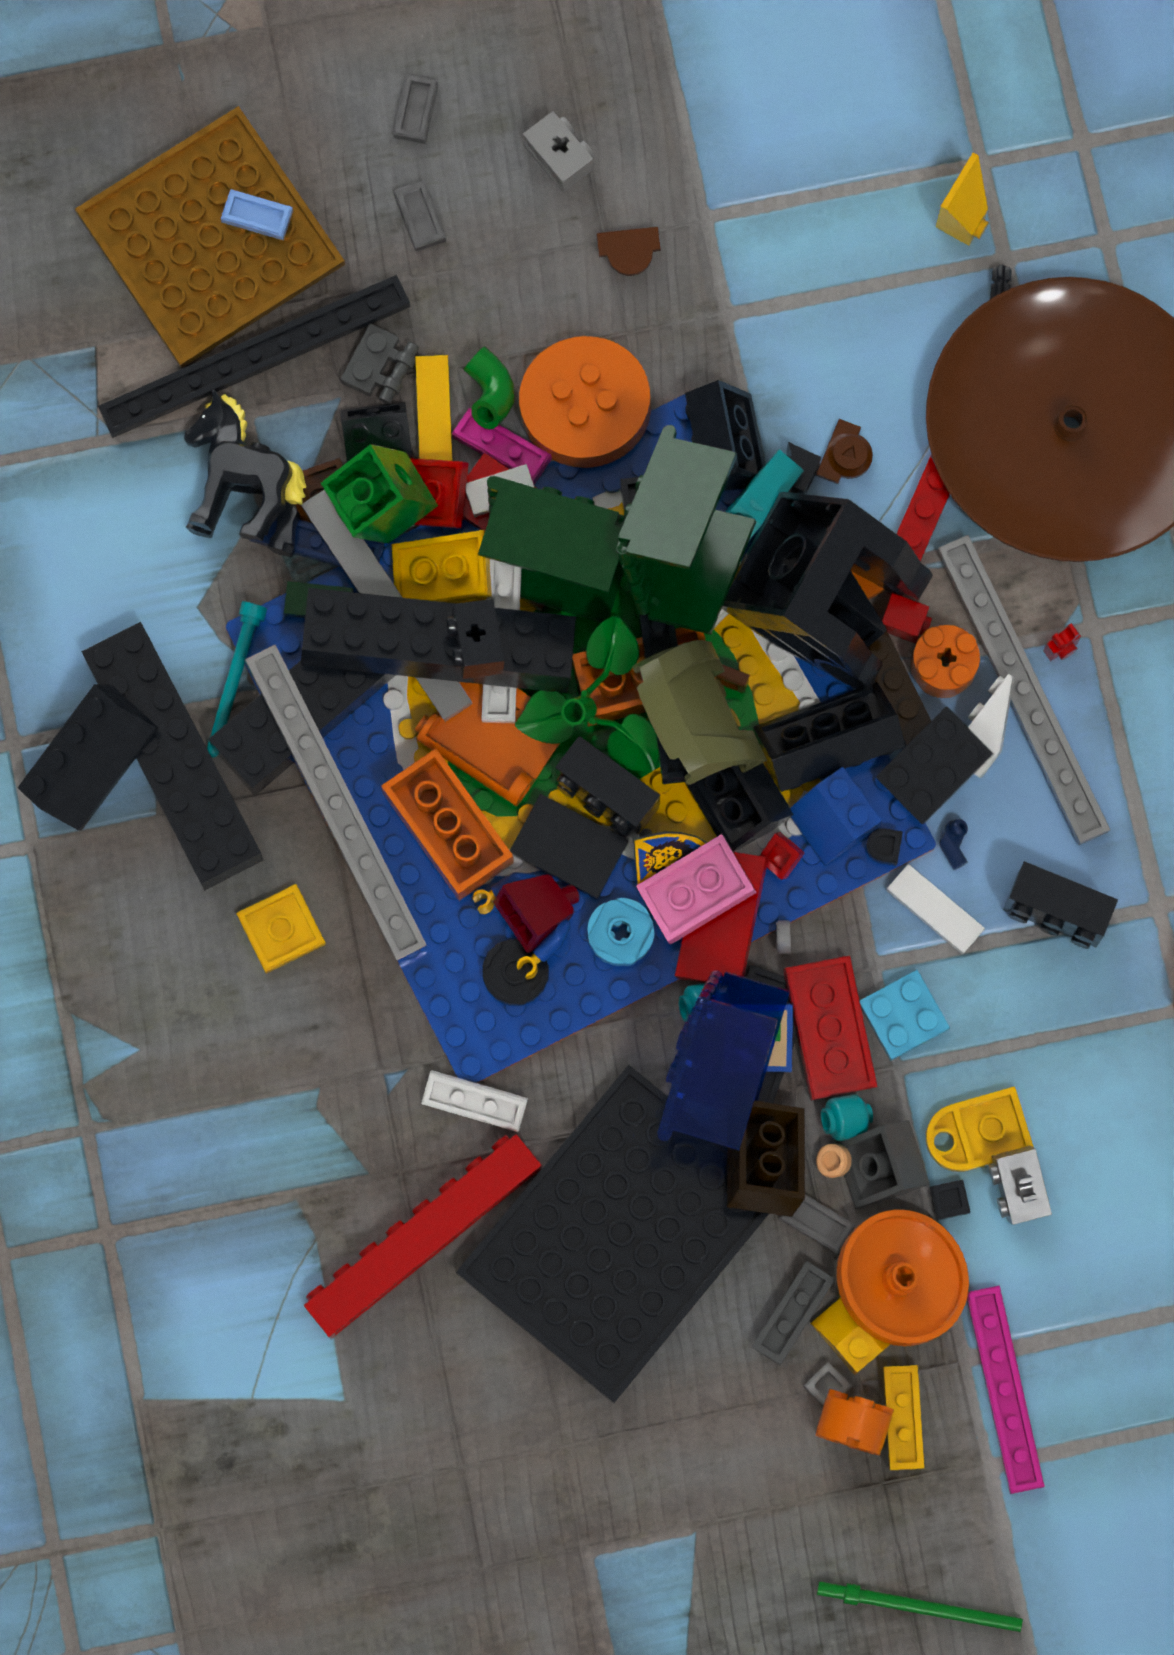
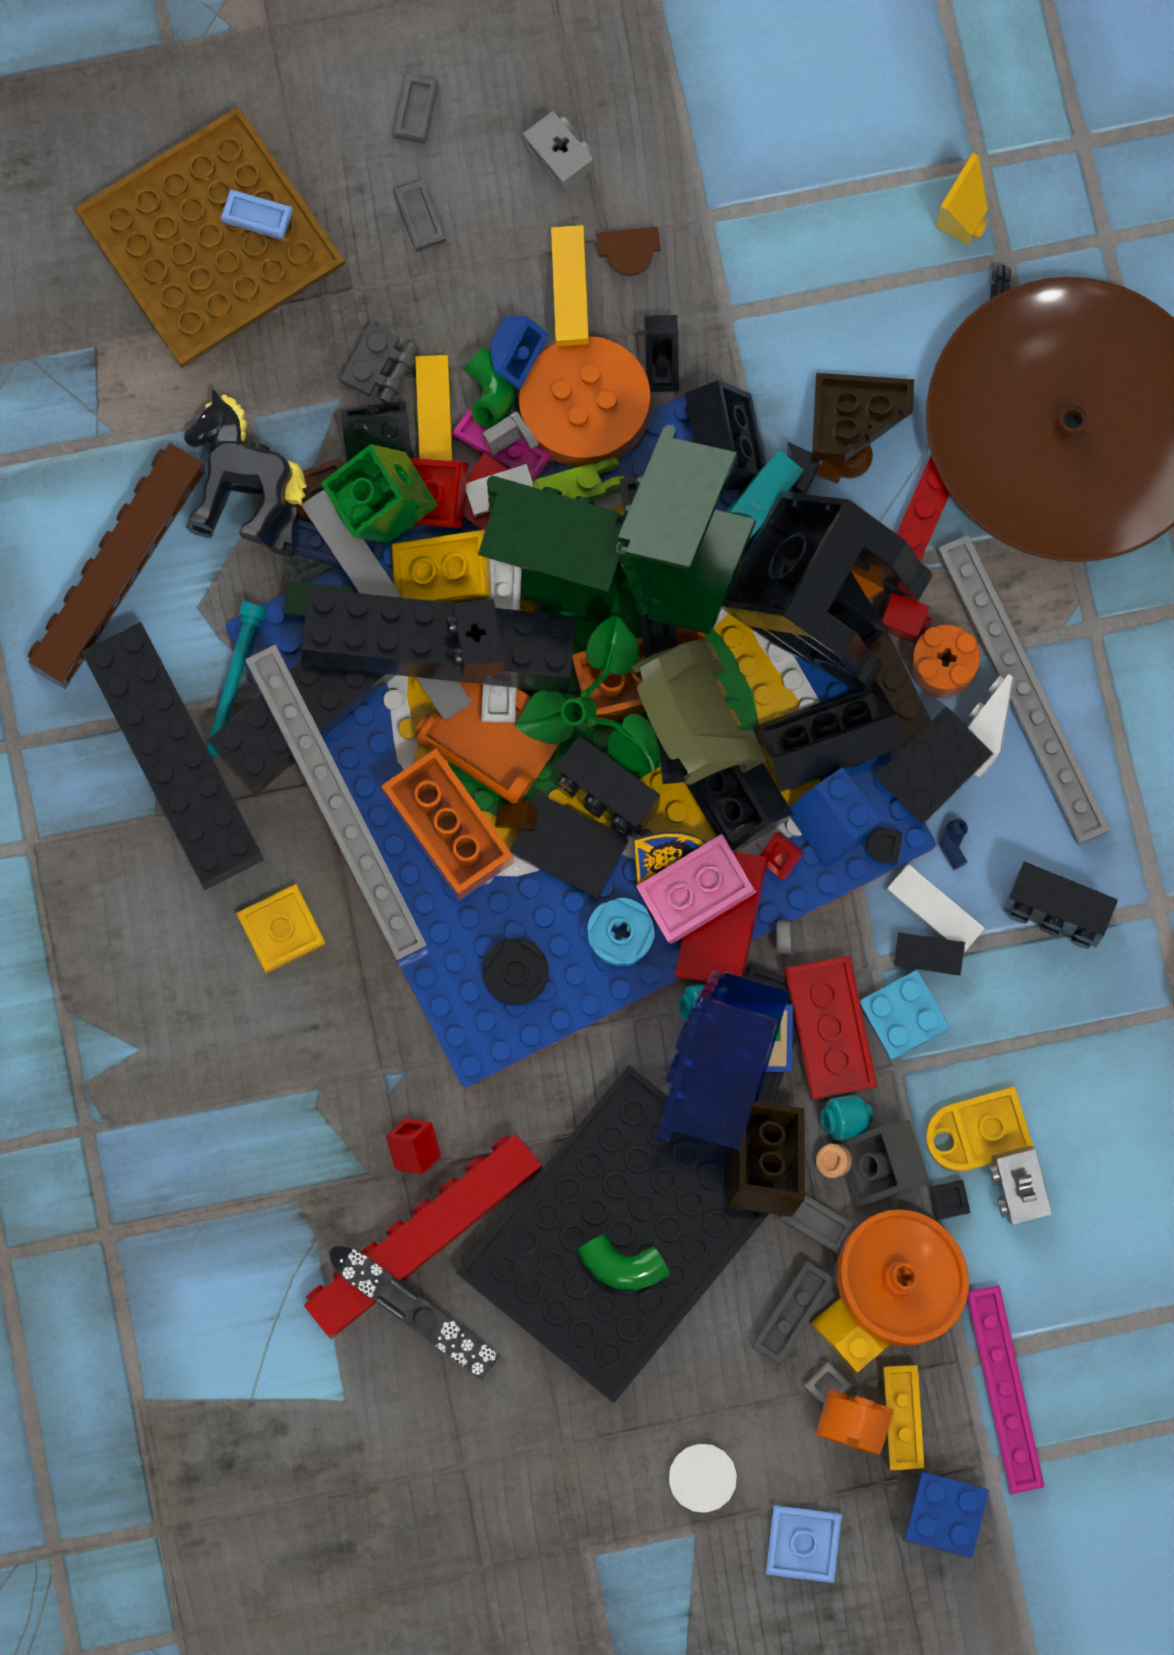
black slope [18,684,159,831] -> none
black plate [98,275,410,438] -> none
white tile [421,1070,528,1132] -> none
dark red torso [472,872,579,979] -> none
reddish brown tile [715,664,750,693] -> none
green bar [817,1581,1023,1632] -> none
red plate [1043,623,1081,662] -> none
none -> reddish brown brick [28,443,205,689]
none -> black piece [329,1246,500,1380]
none -> red panel [386,1118,441,1174]
none -> light grey tile [483,411,539,455]
none -> blue slope [490,316,549,390]
none -> reddish brown piece [495,801,538,829]
none -> lime hinge [532,457,625,500]
none -> yellow tile [551,225,589,347]
none -> green cylinder [577,1234,670,1290]
none -> black slope [644,315,679,392]
none -> white tile [669,1444,737,1513]
none -> light blue tile [765,1505,842,1583]
none -> dark brown plate [811,373,914,462]
none -> black tile [894,932,966,976]
none -> blue brick [903,1472,989,1558]

